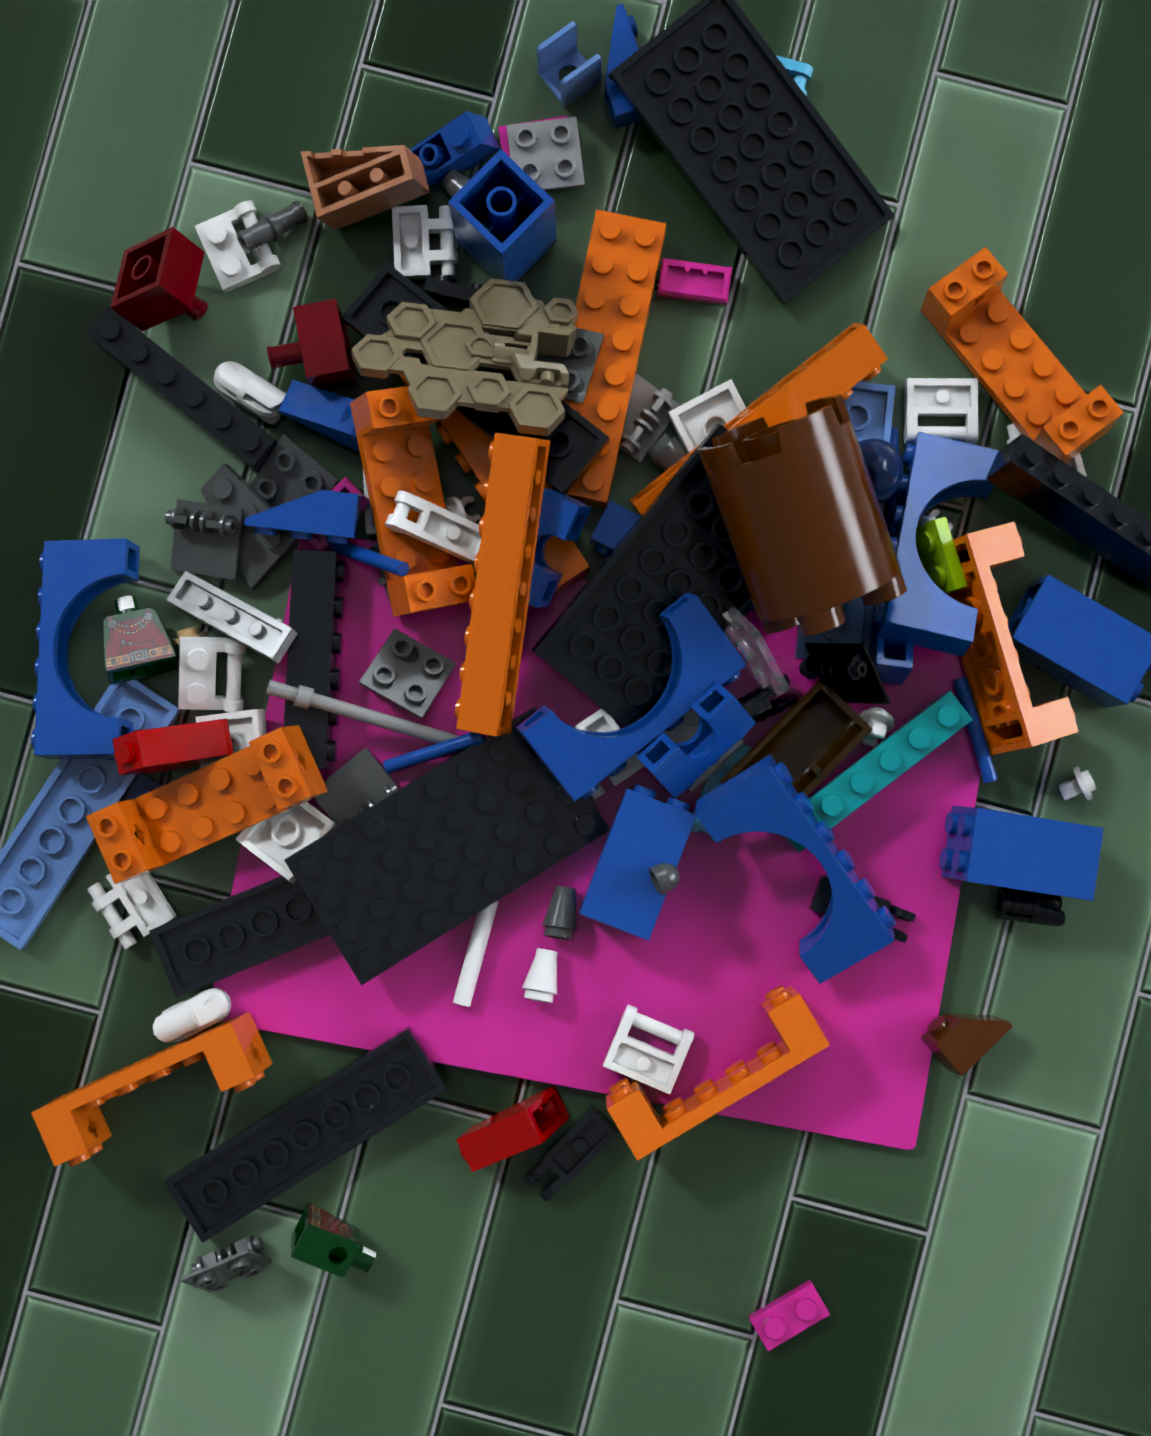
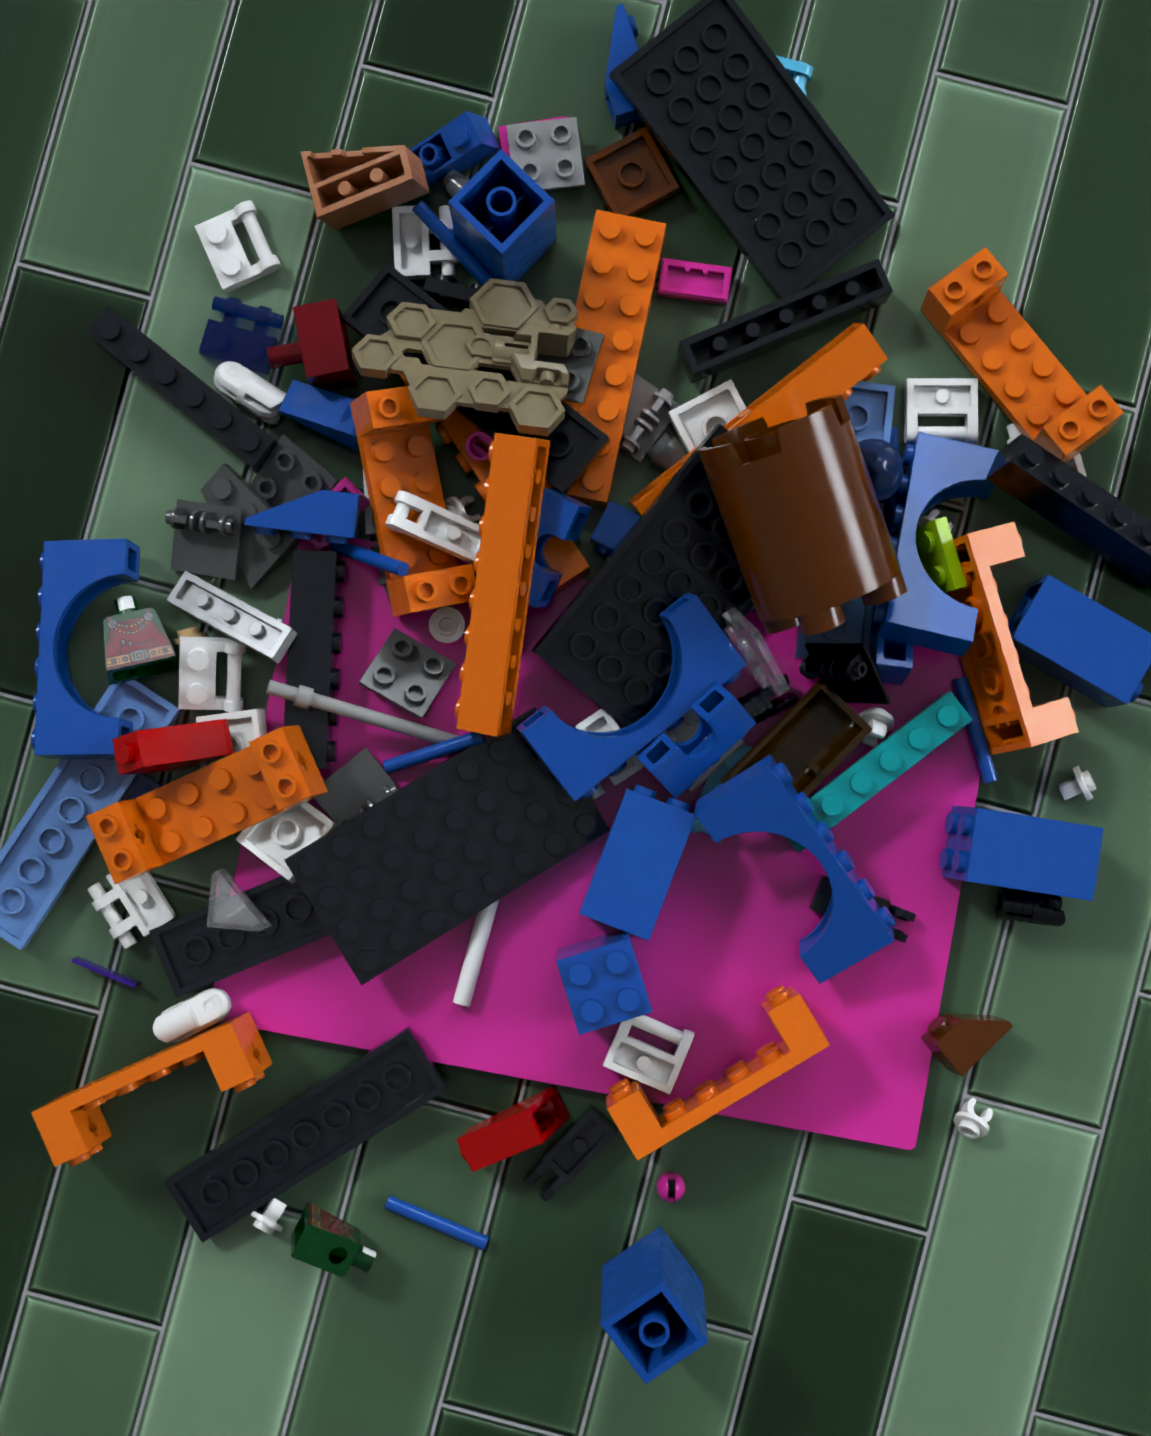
dark red brick [110,227,208,331] -> none
dark grey hinge [179,1235,272,1293] -> none
dark grey pin [236,201,308,254] -> none
white cone [522,948,558,1003] -> none
medium blue piece [536,21,602,108] -> none
dark grey cone [542,886,577,940] -> none
dark grey hinge [648,863,680,895] -> none
dark pink piece [749,1280,830,1351] -> none
none -> dark purple window [71,956,141,988]
none -> clear blue plate [199,296,284,375]
none -> clear slope [207,869,271,932]
none -> white plate [250,1198,287,1235]
none -> blue piece [384,1195,489,1250]
none -> blue bar [412,200,493,285]
none -> white plate [429,607,465,643]
none -> dark pink hinge [465,431,494,461]
none -> blue brick [556,930,653,1035]
none -> reddish brown plate [584,126,680,217]
none -> blue brick [600,1226,708,1384]
none -> dark pink hinge [656,1171,685,1203]
none -> black brick [677,258,893,384]
none -> white plate [953,1098,993,1139]

